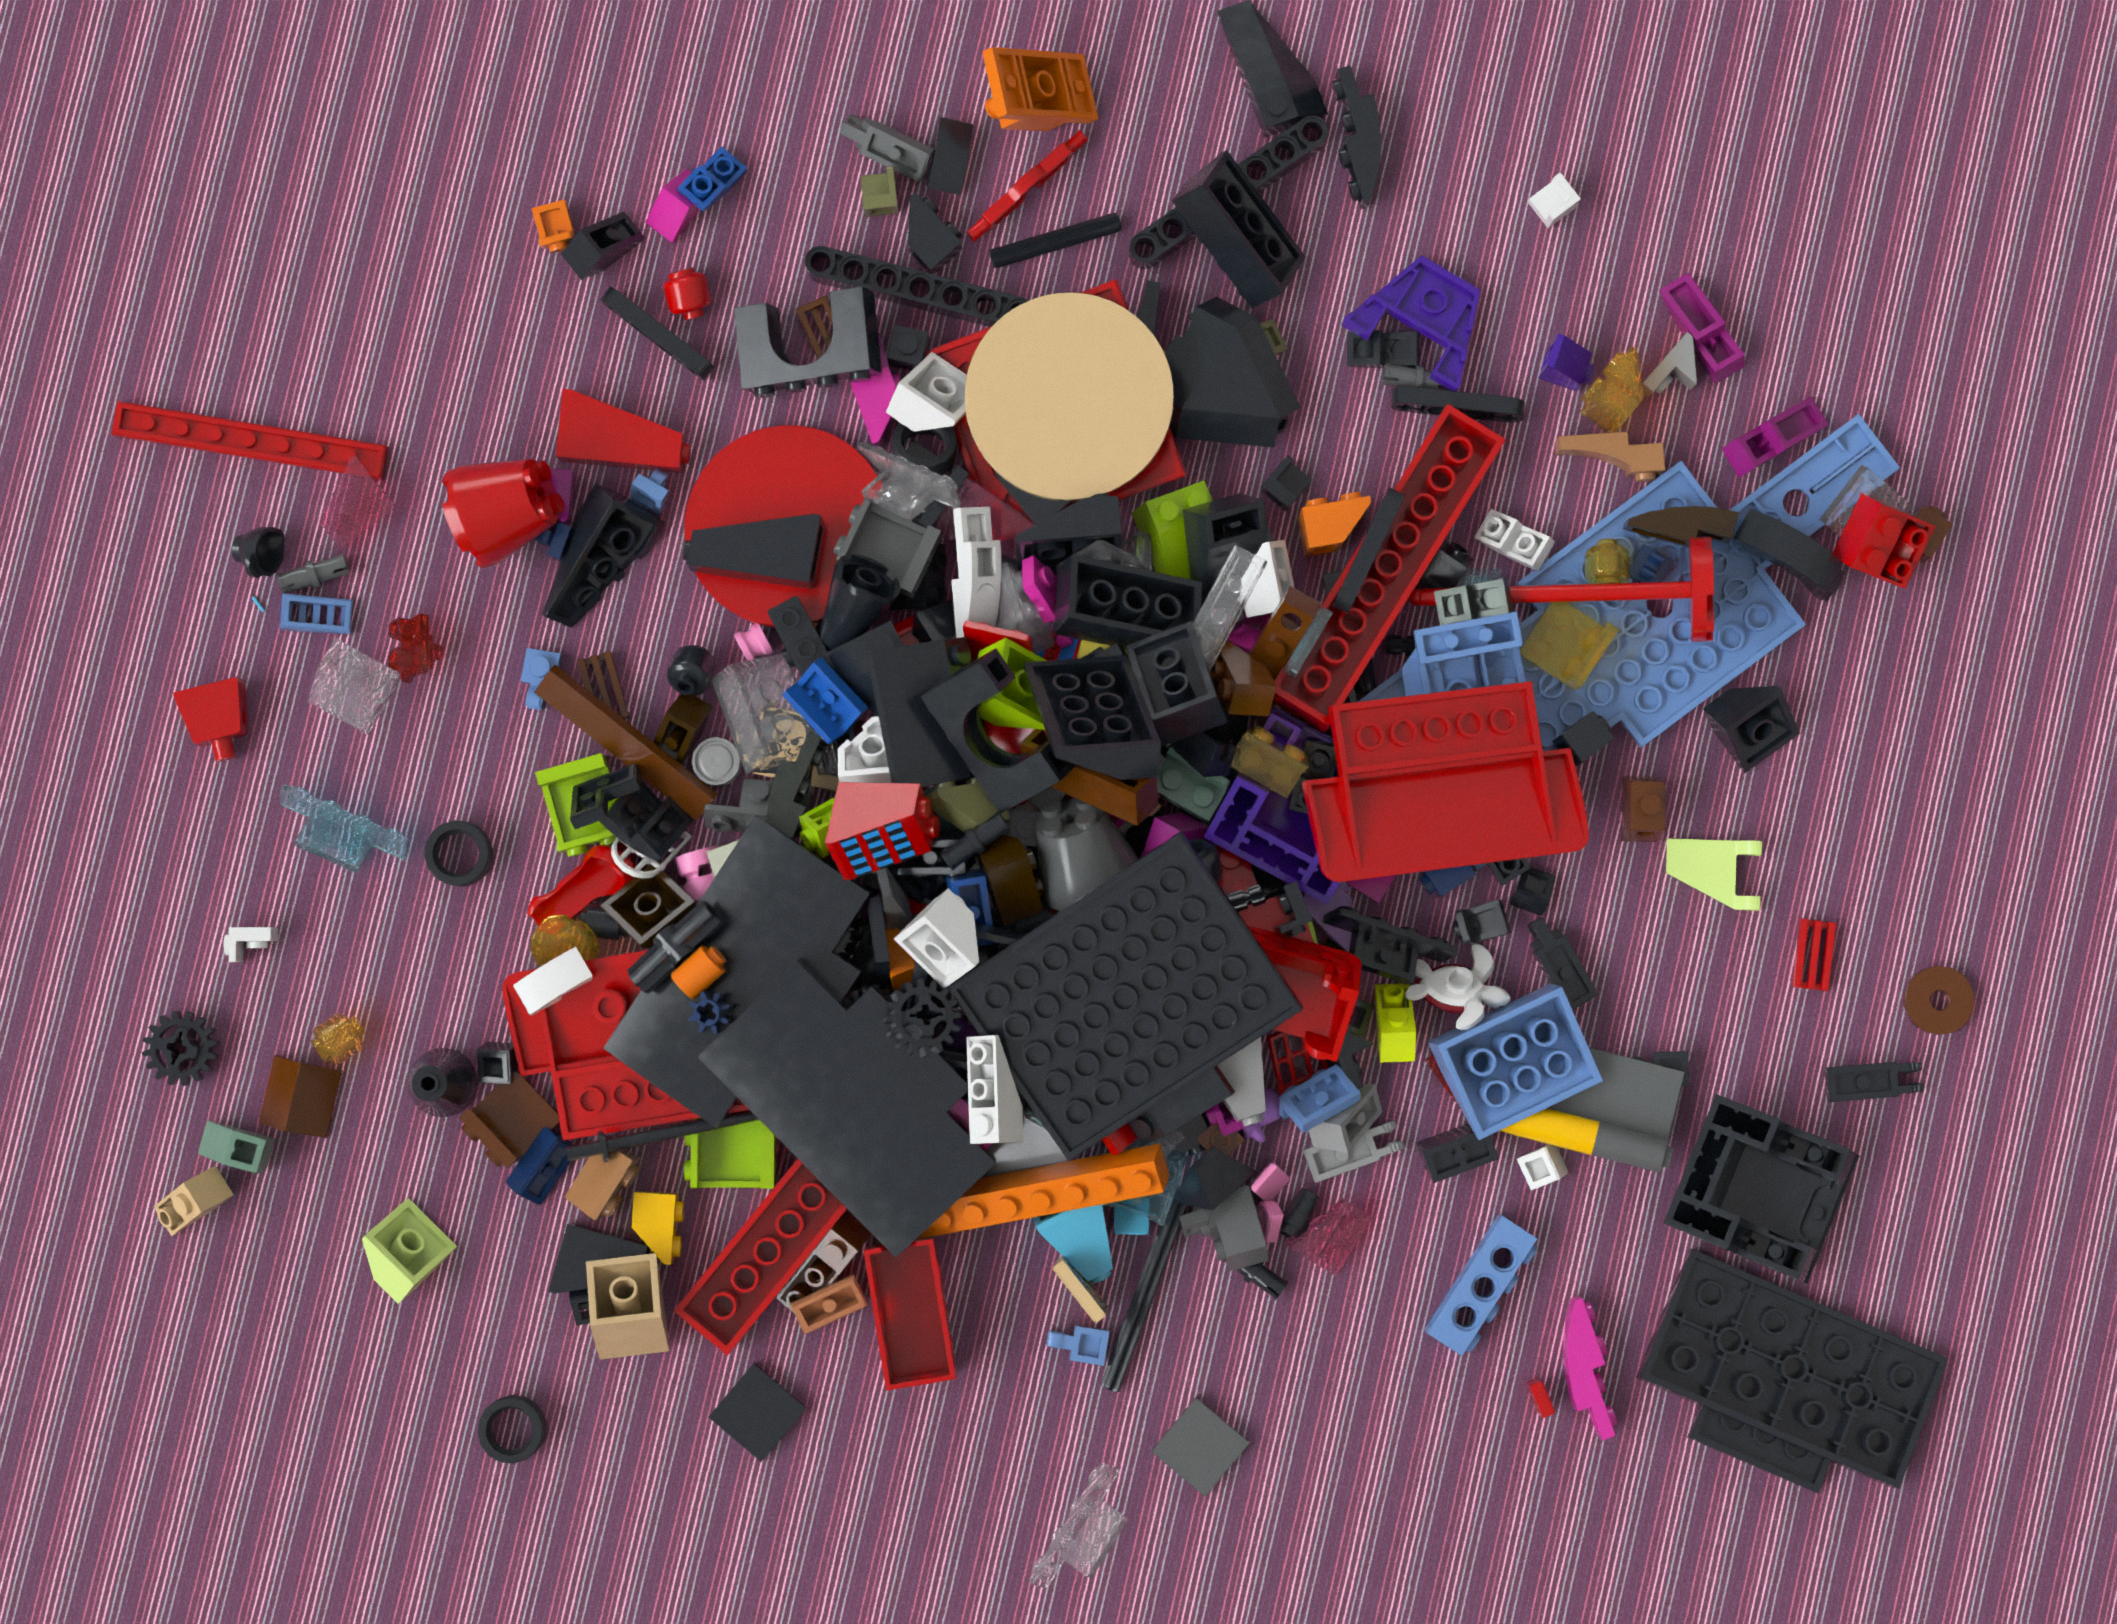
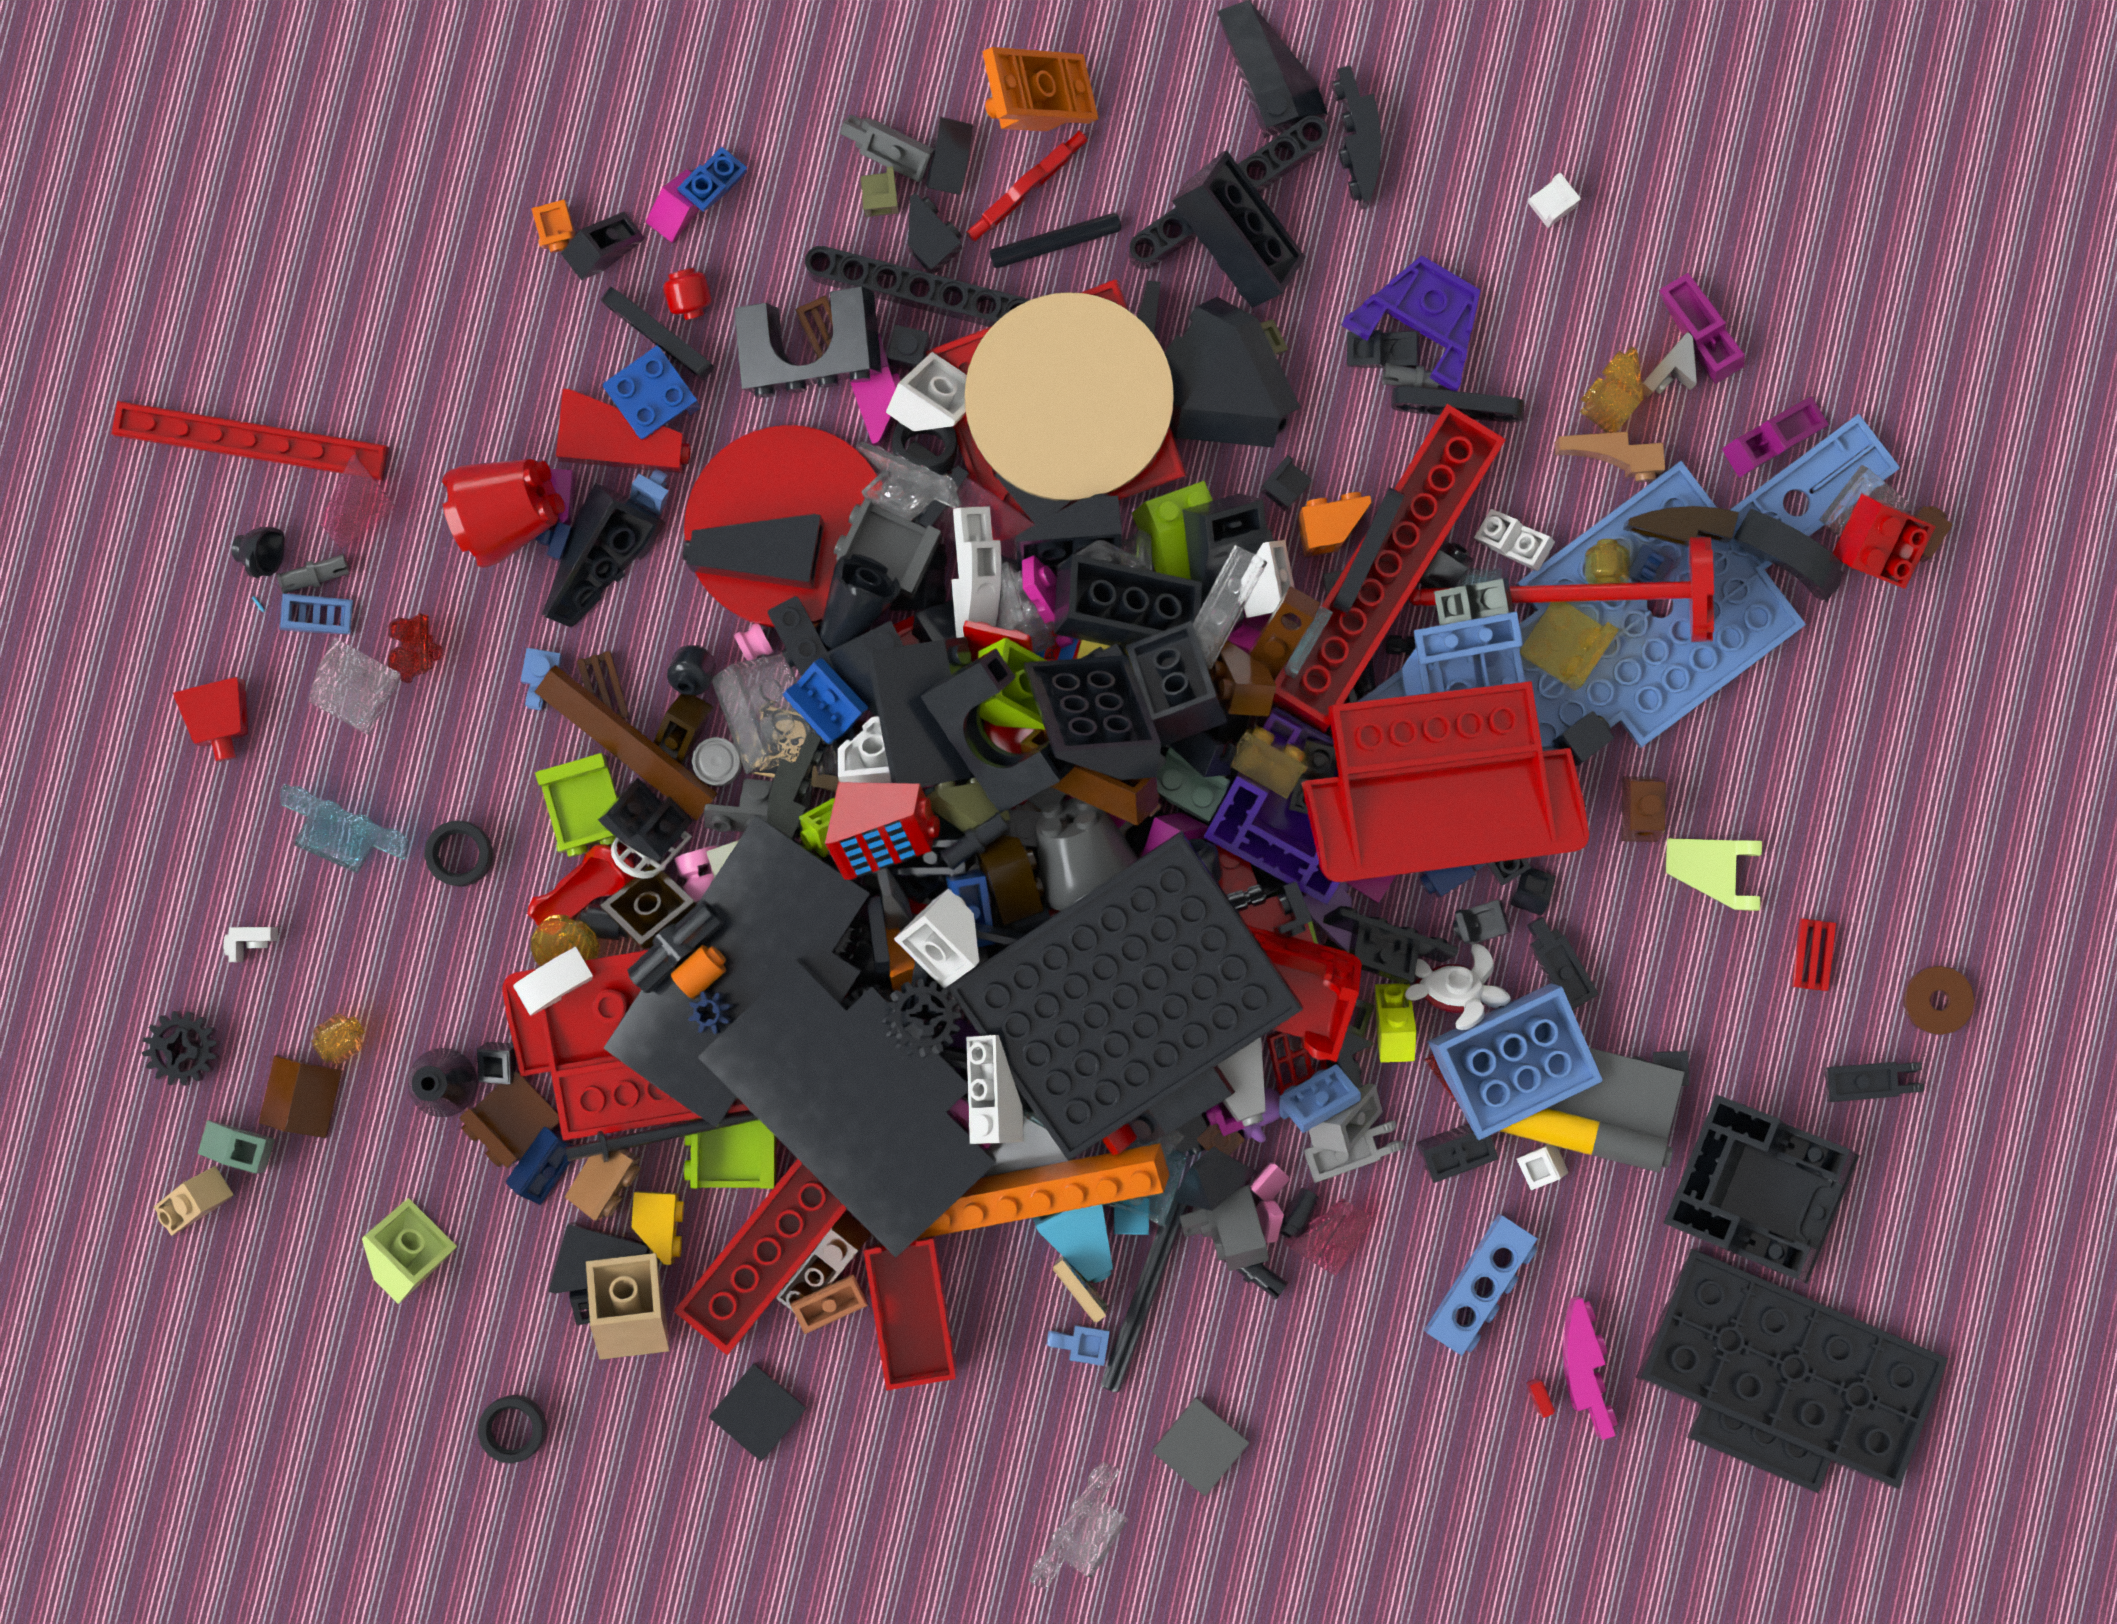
black tile [570,764,641,830] -> none
dark purple slope [1538,333,1595,392] -> none
black slope [1703,686,1800,773] -> none
none -> blue bracket [603,345,701,440]

